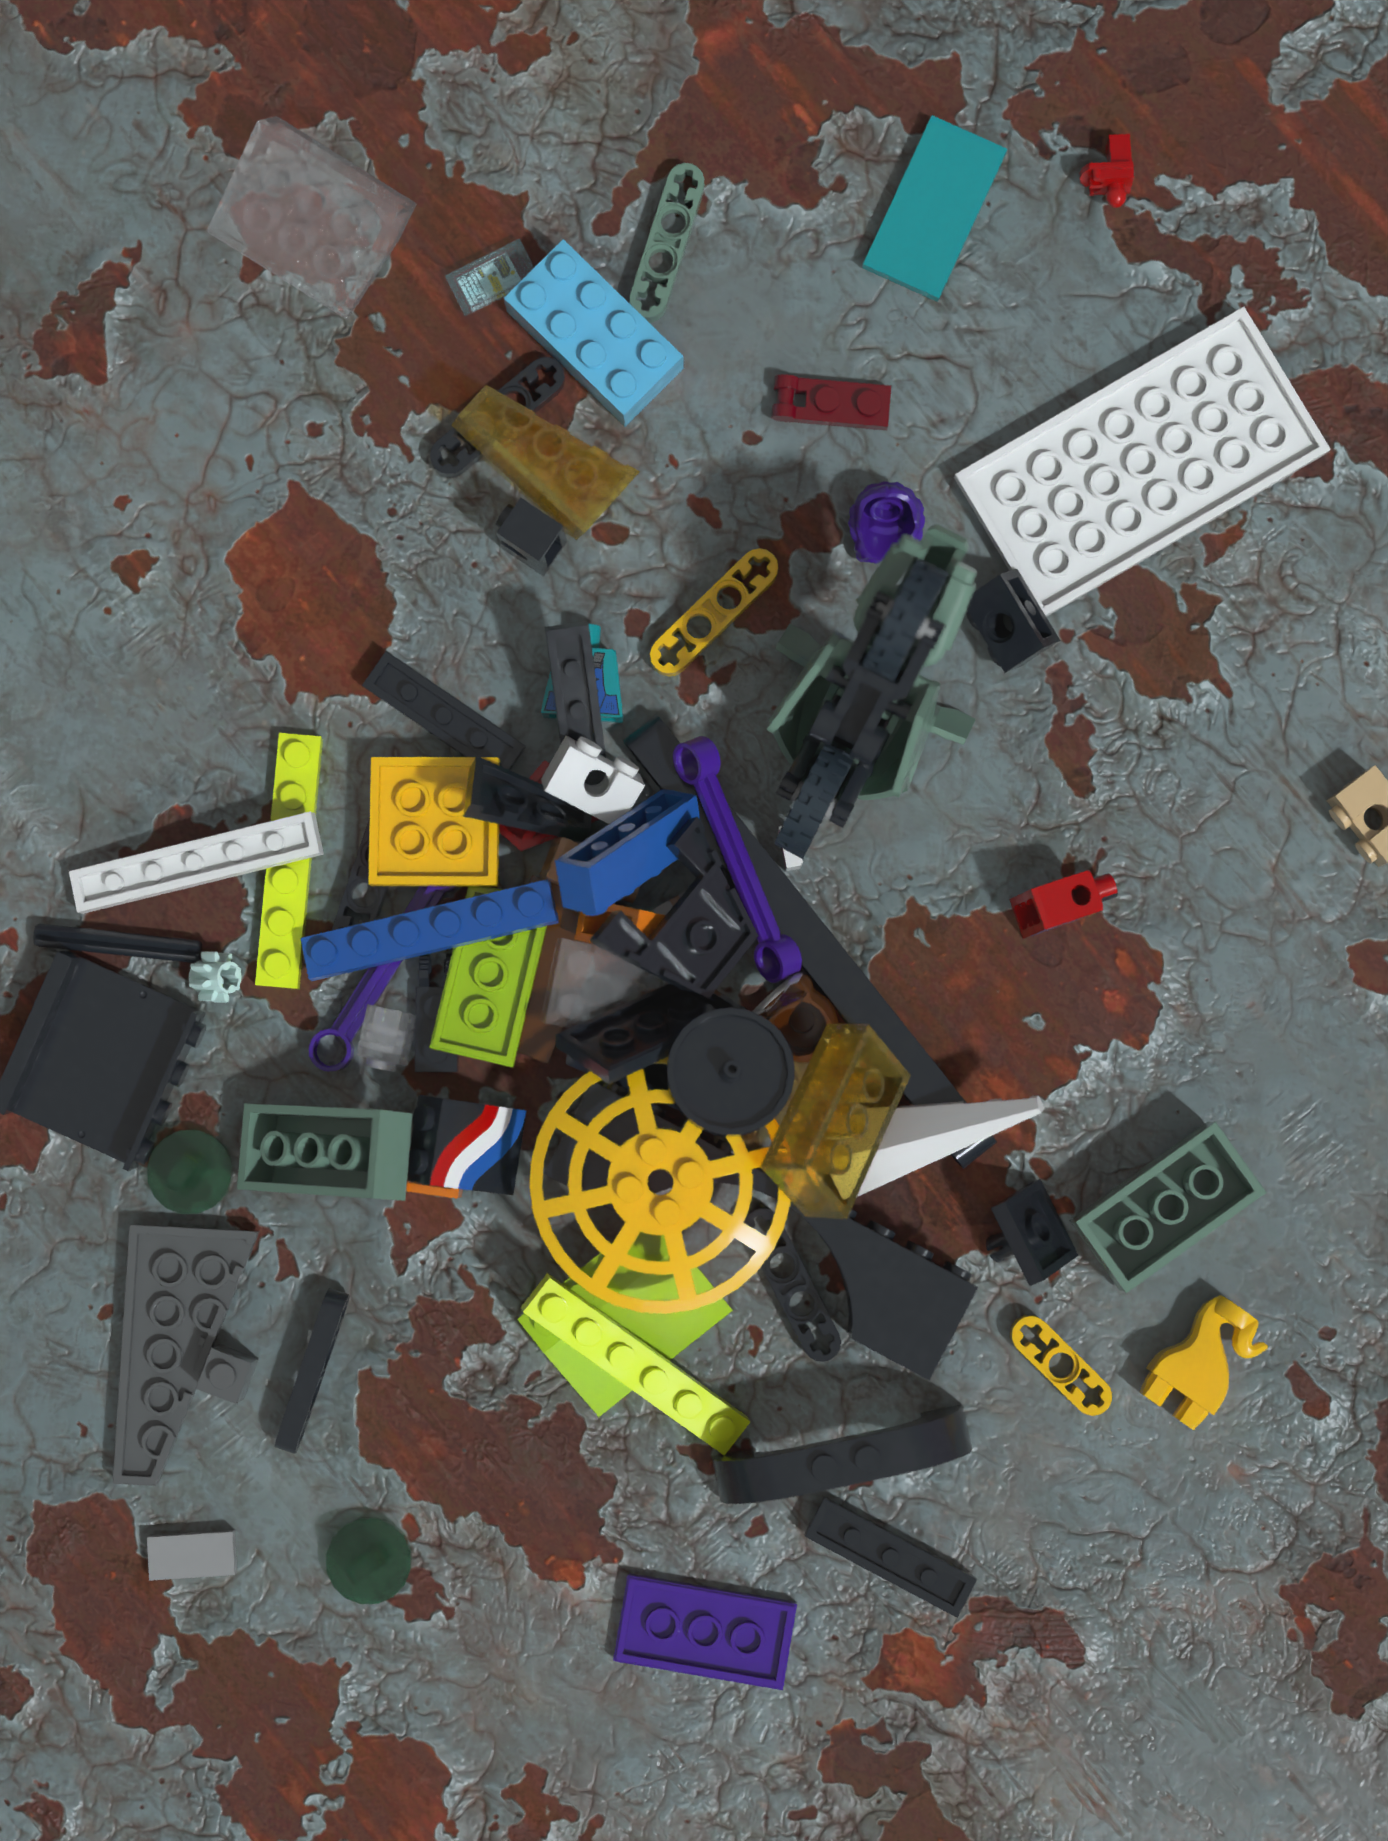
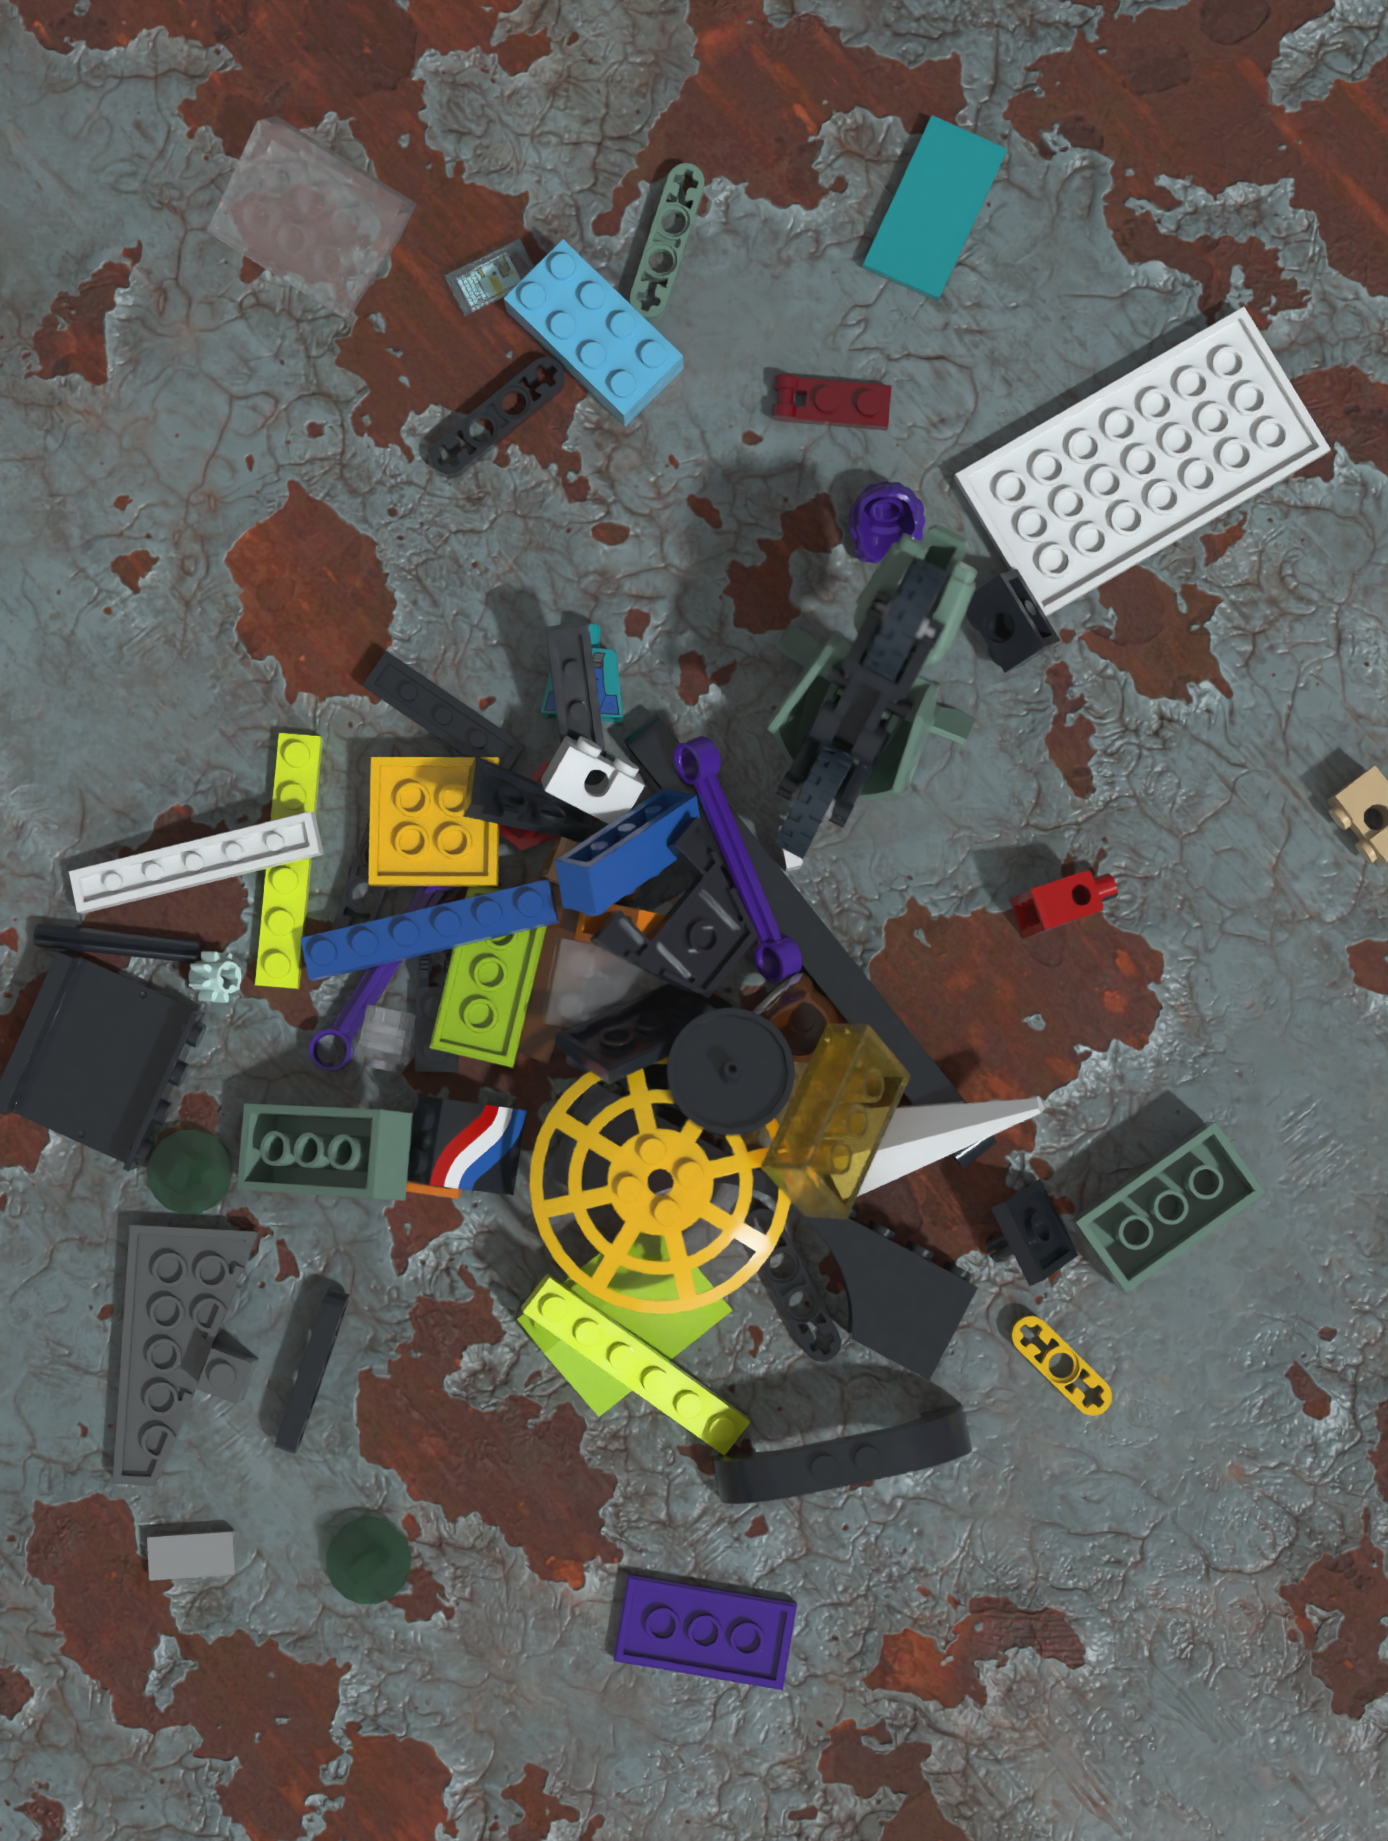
clear yellow wedge [452,385,640,540] -> none
black brick [496,498,567,576] -> none
yellow beam [650,548,778,677] -> none
black plate [804,1496,977,1618] -> none
red piece [1079,134,1134,208] -> none
yellow hips [1139,1295,1268,1430] -> none

